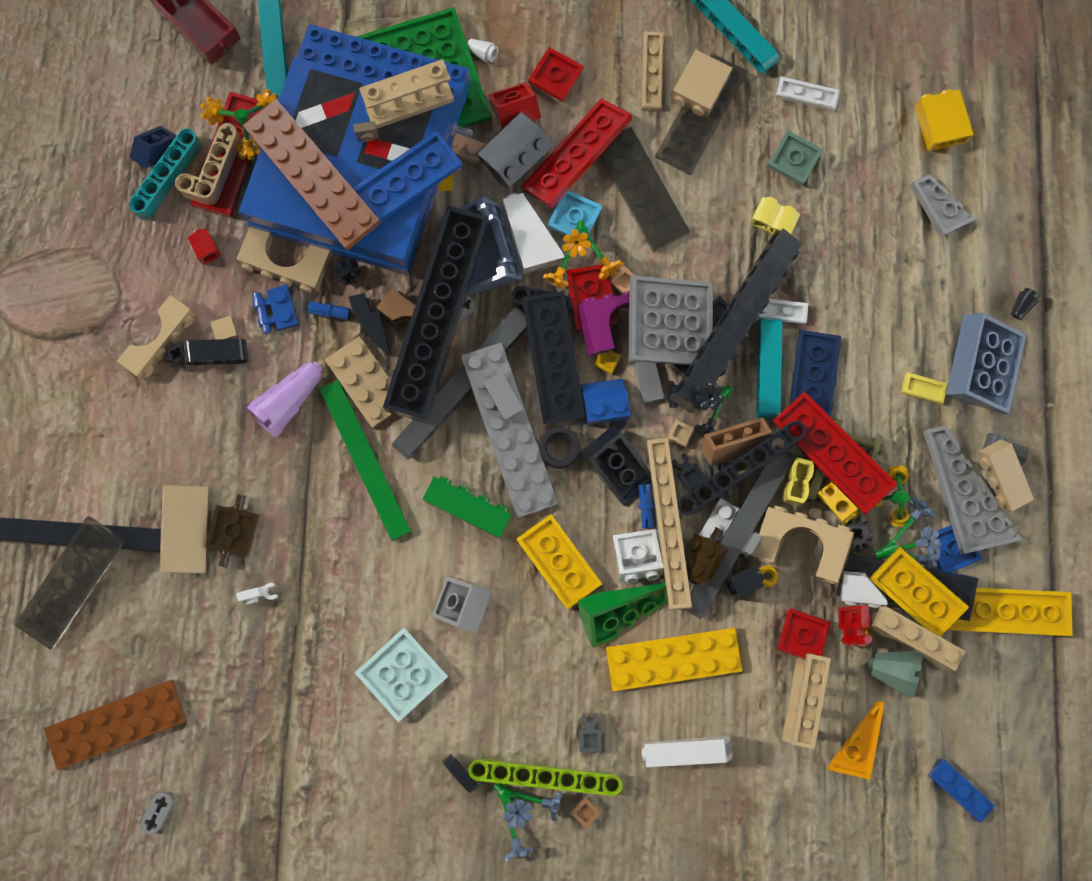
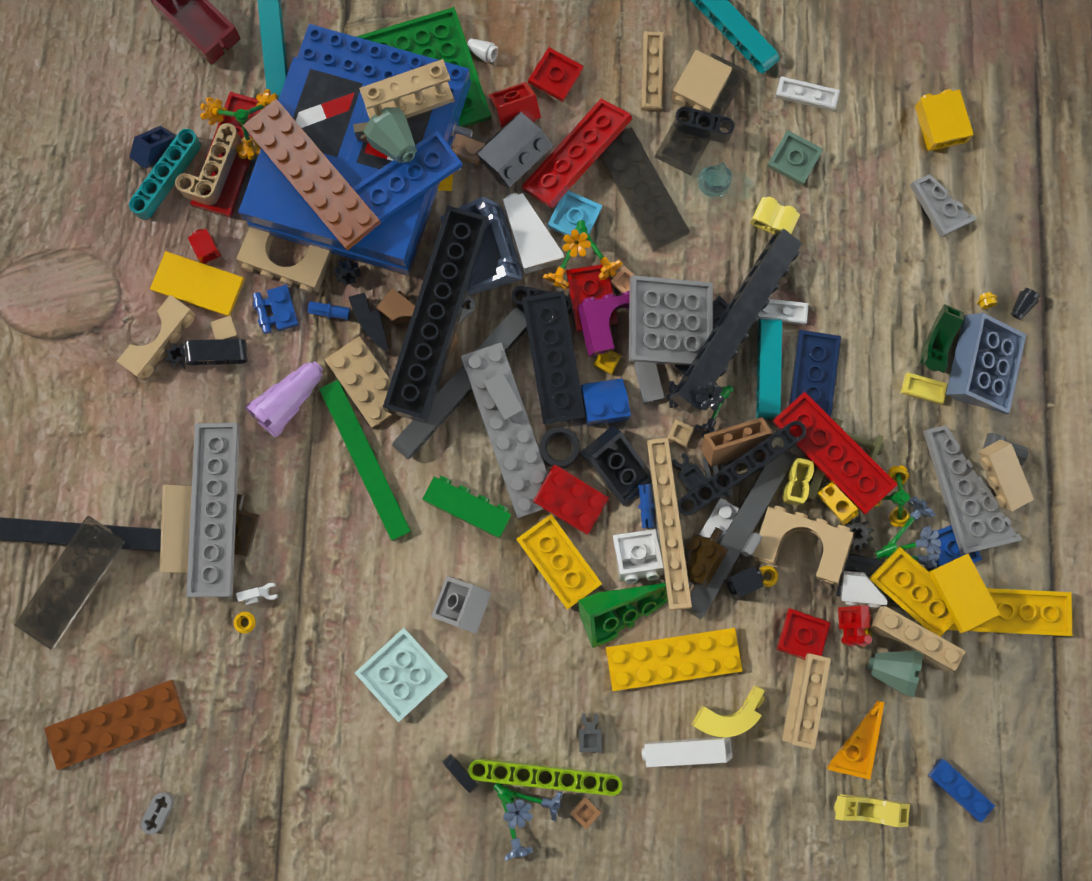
none -> yellow tile [150,251,245,316]
none -> light grey plate [186,423,240,597]
none -> yellow plate [233,612,256,634]
none -> sand green cone [363,107,417,163]
none -> red plate [532,465,609,535]
none -> black beam [674,107,735,143]
none -> light yellow arch [691,686,765,737]
none -> clear light blue hair [698,162,732,197]
none -> light yellow arch [834,794,910,827]
none -> dark green arch [920,304,964,373]
none -> yellow tile [928,554,1000,633]
none -> yellow plate [977,292,998,310]

